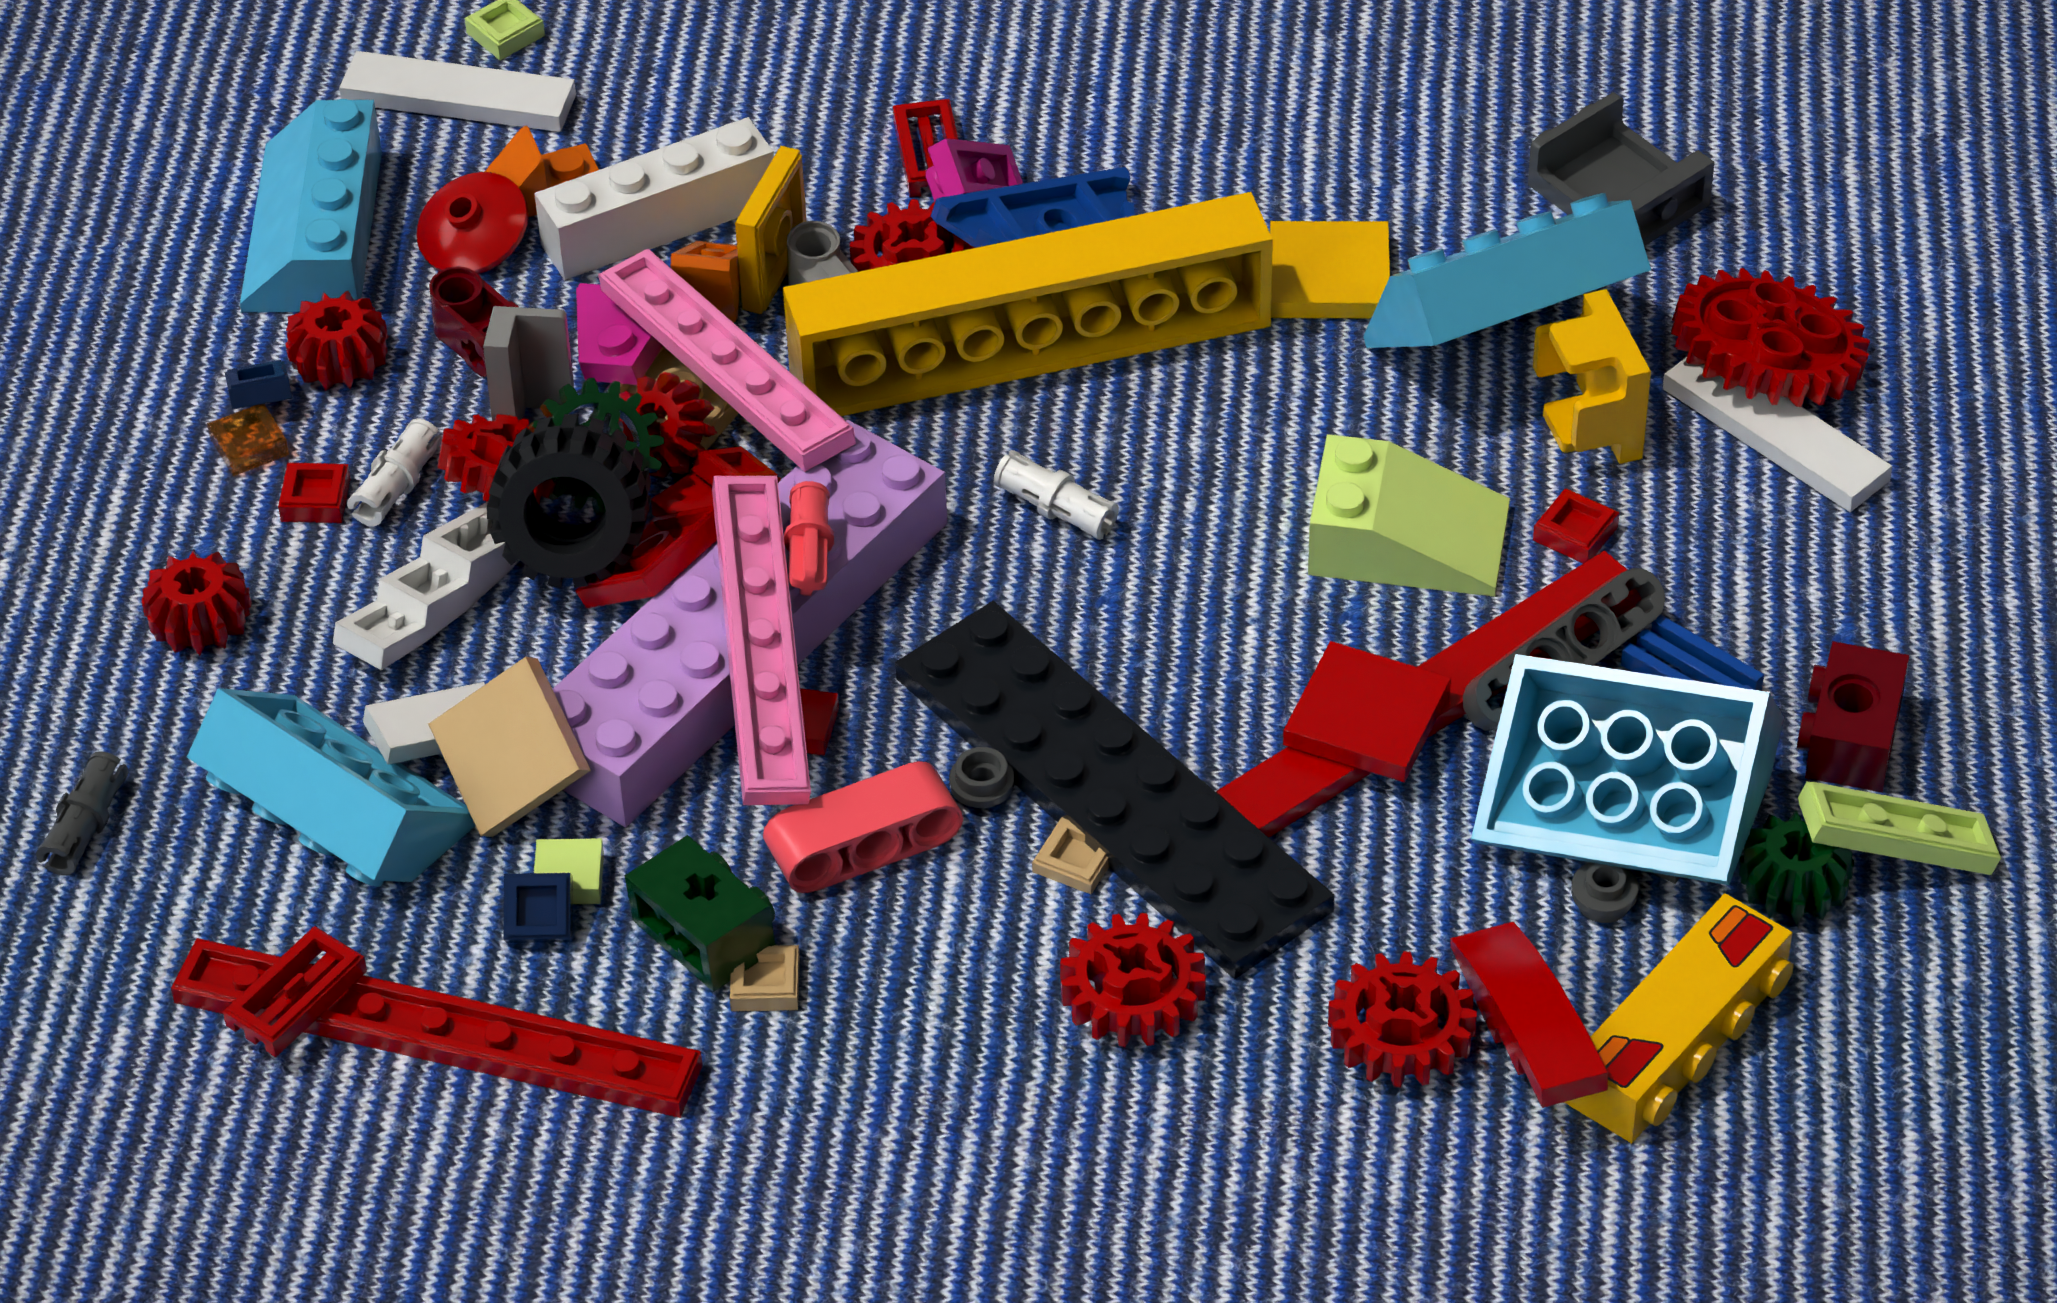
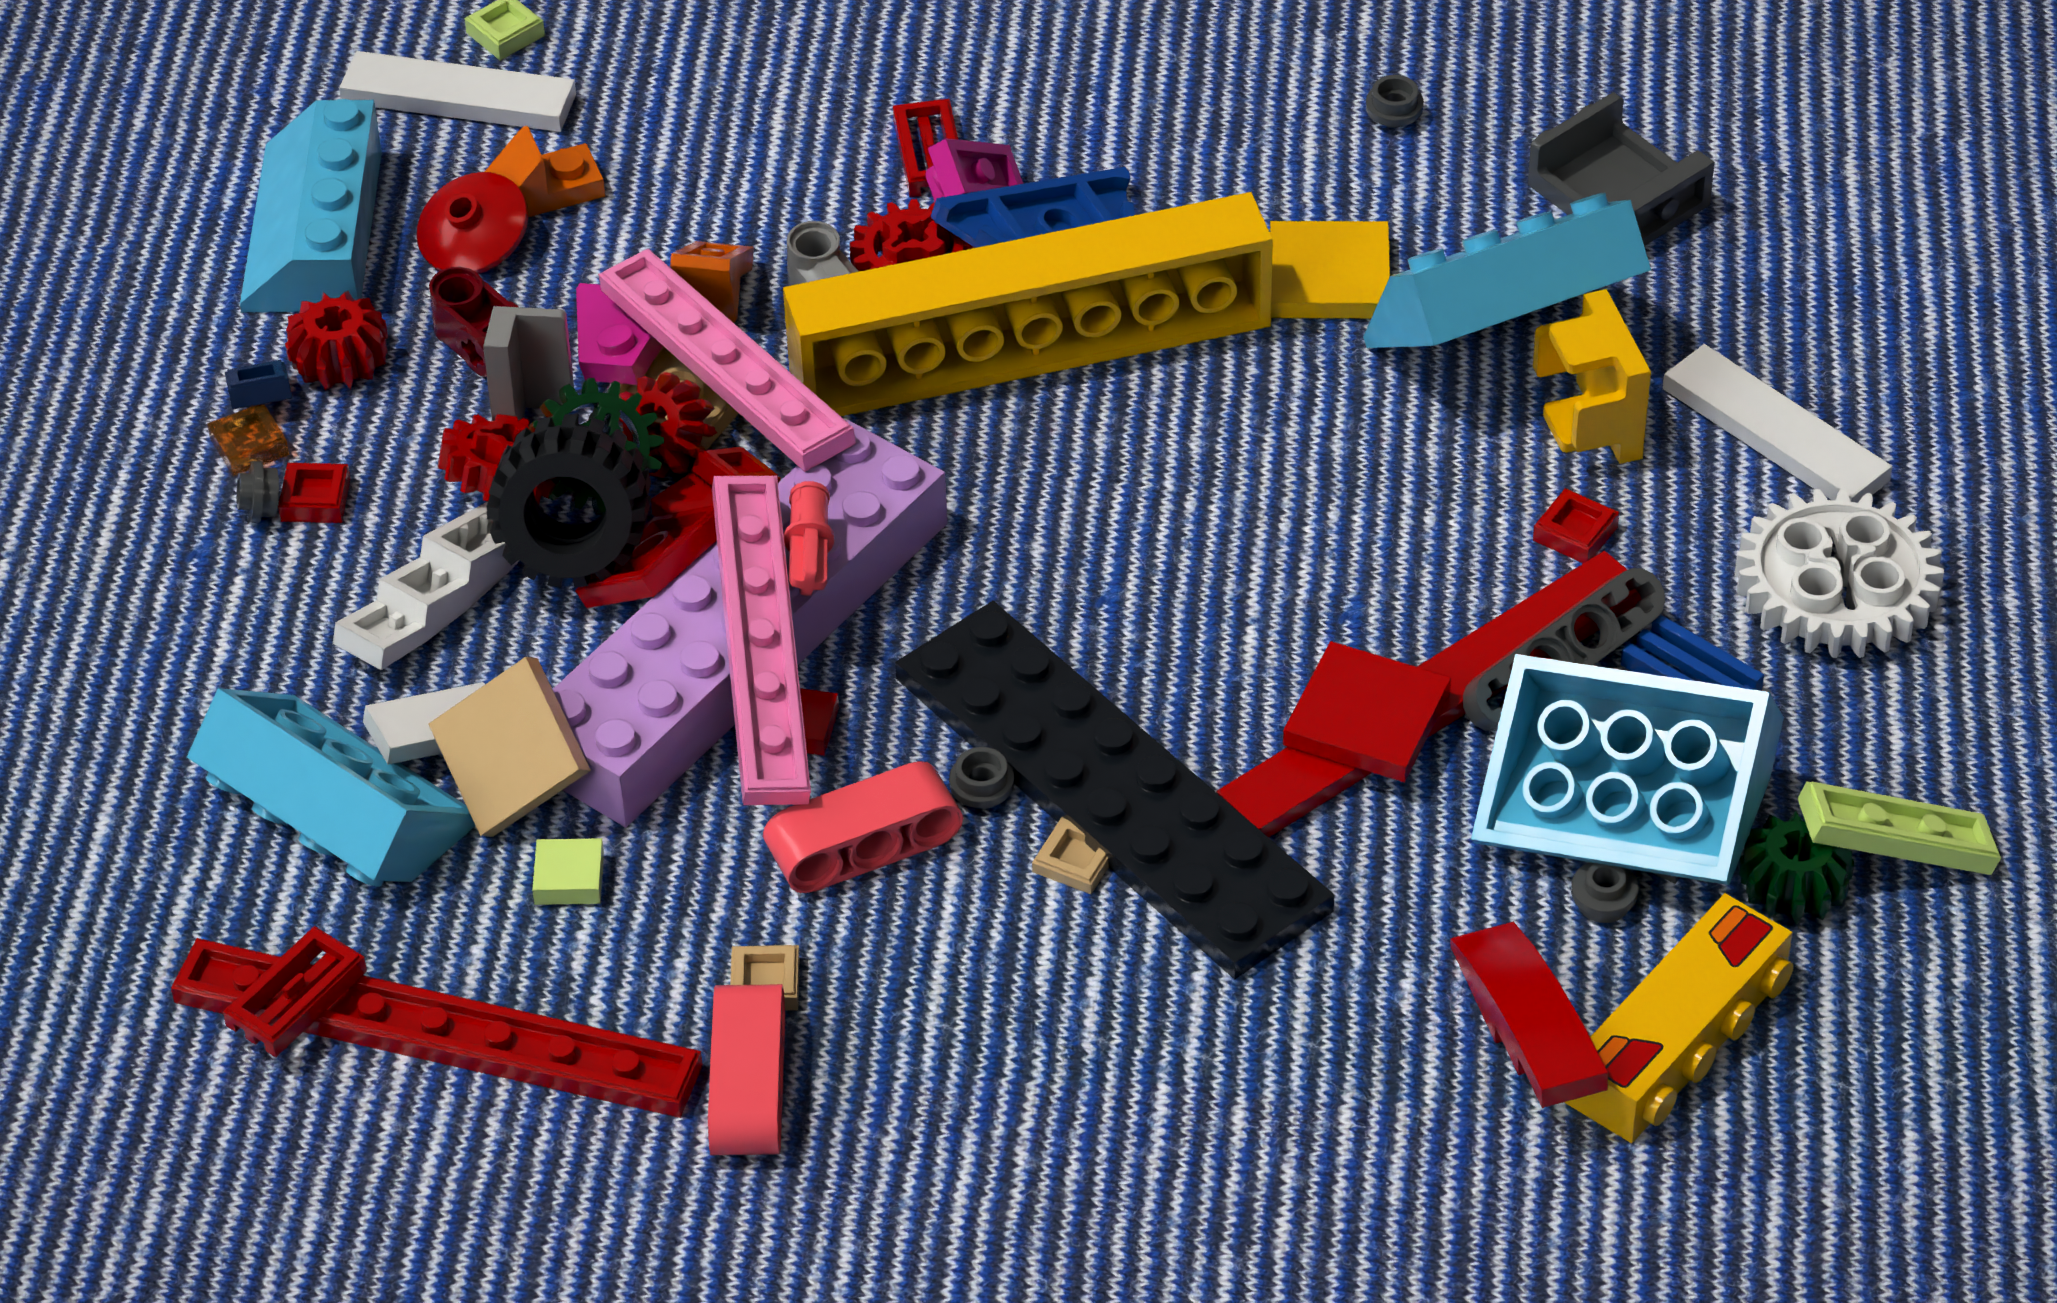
dark grey pin [36,751,129,875] -> none
red gear [142,549,252,656] -> none
white pin [347,418,442,526] -> none
dark blue tile [503,873,573,943] -> none
white brick [534,117,774,280] -> none
dark green brick [624,835,776,992] -> none
yellow tile [735,146,807,314] -> none
white pin [994,450,1119,540] -> none
red gear [1060,913,1206,1047] -> none
yellowish green slope [1308,434,1510,597] -> none
red gear [1328,951,1477,1088] -> none
red gear [1671,268,1870,407] -> none
dark red brick [1797,641,1910,793] -> none
none -> dark grey plate [236,461,279,523]
none -> coral beam [708,984,785,1156]
none -> dark grey plate [1366,75,1424,128]
none -> white gear [1735,488,1944,658]

